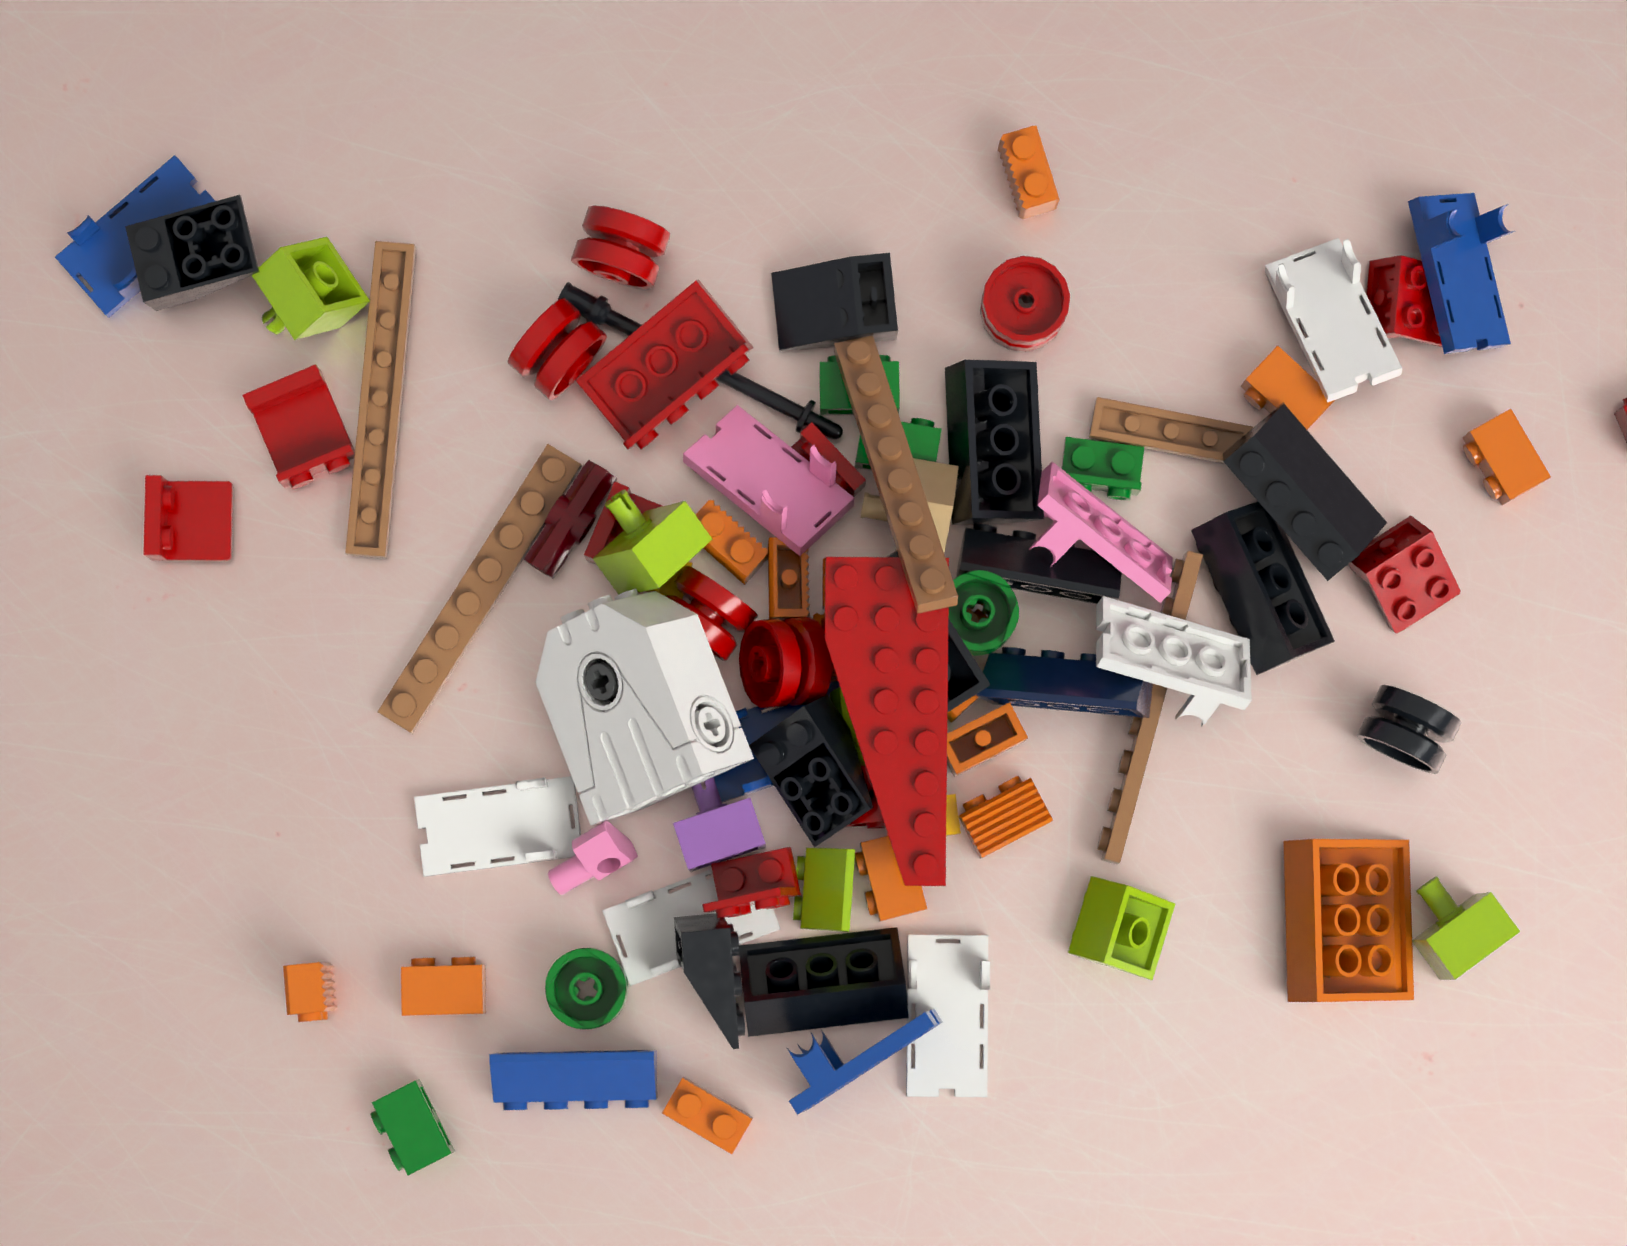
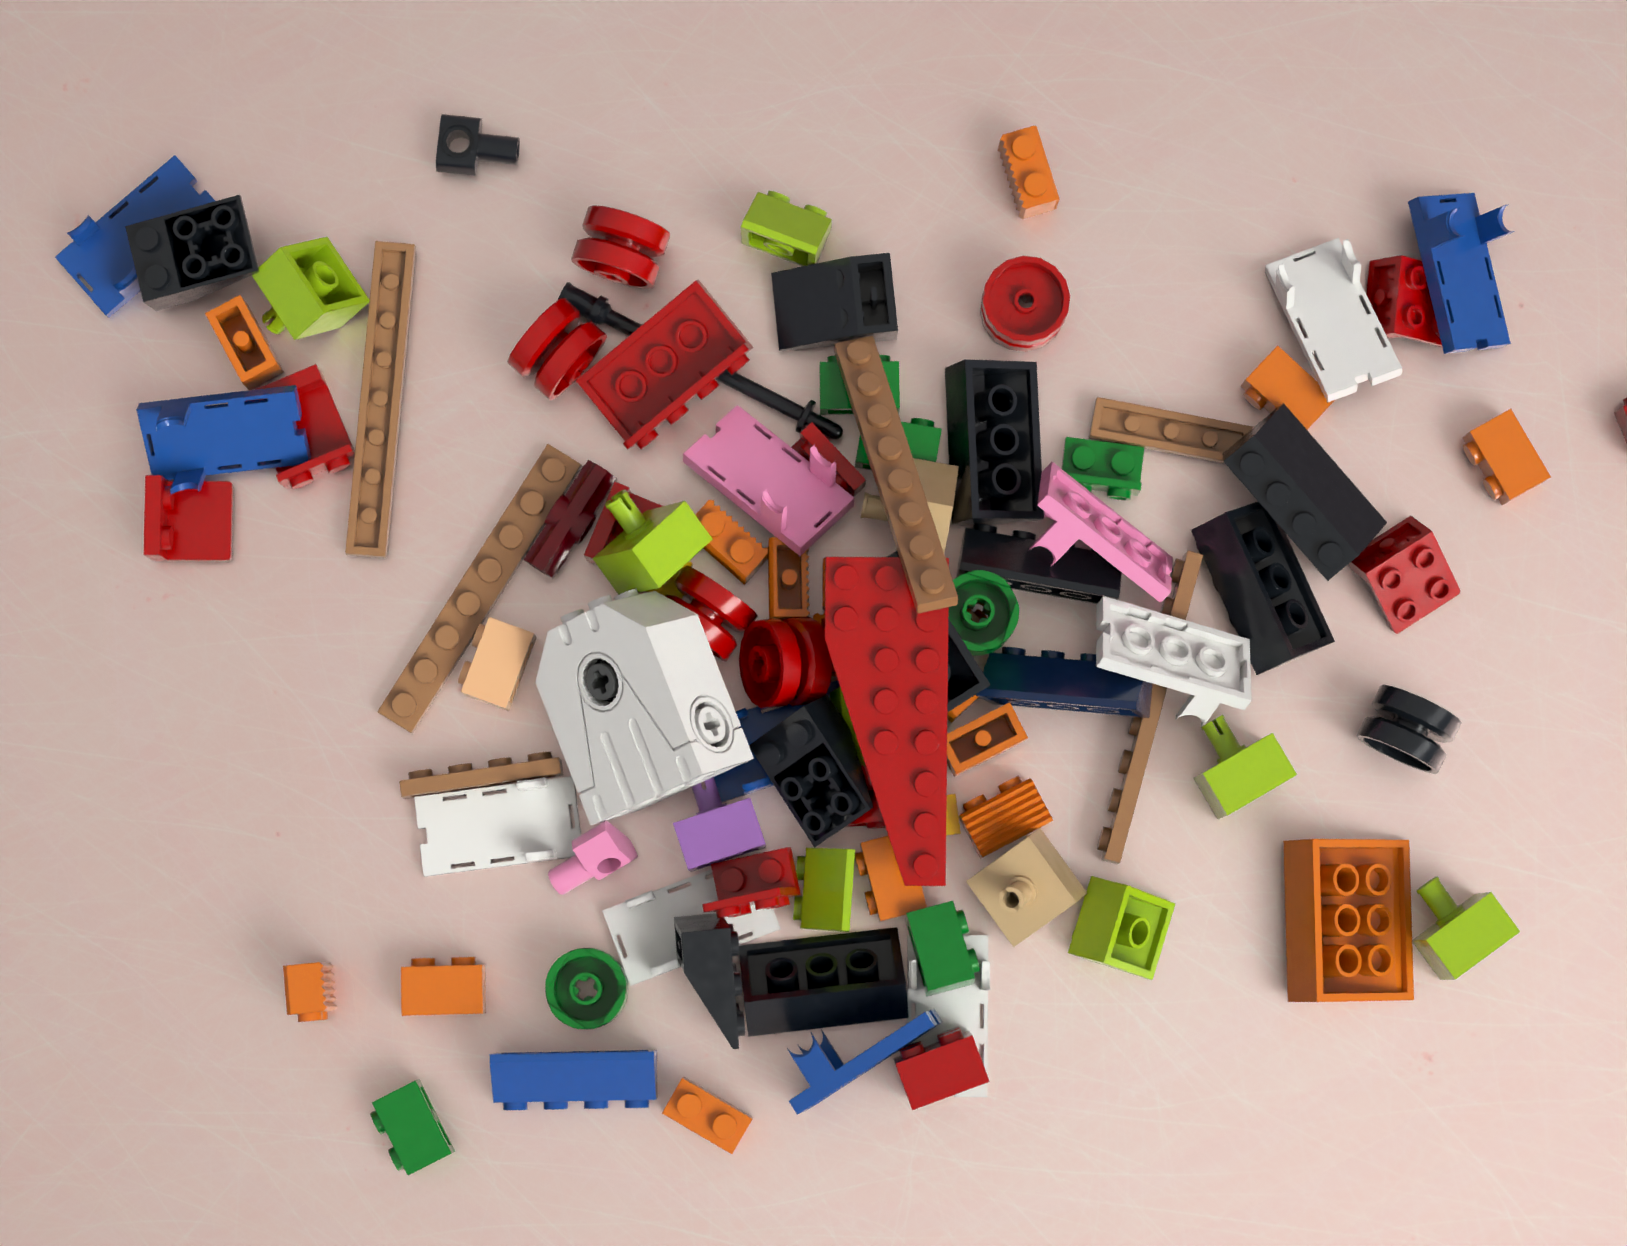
none -> blue piece [136,385,311,495]
none -> orange brick [205,295,284,390]
none -> medium nougat plate [399,752,564,799]
none -> black piece [436,114,520,176]
none -> light nougat brick [458,617,537,711]
none -> lime slope [741,191,832,266]
none -> red brick [893,1027,990,1110]
none -> green brick [905,901,980,997]
none -> tan brick [966,828,1087,947]
none -> lime brick [1193,715,1297,819]

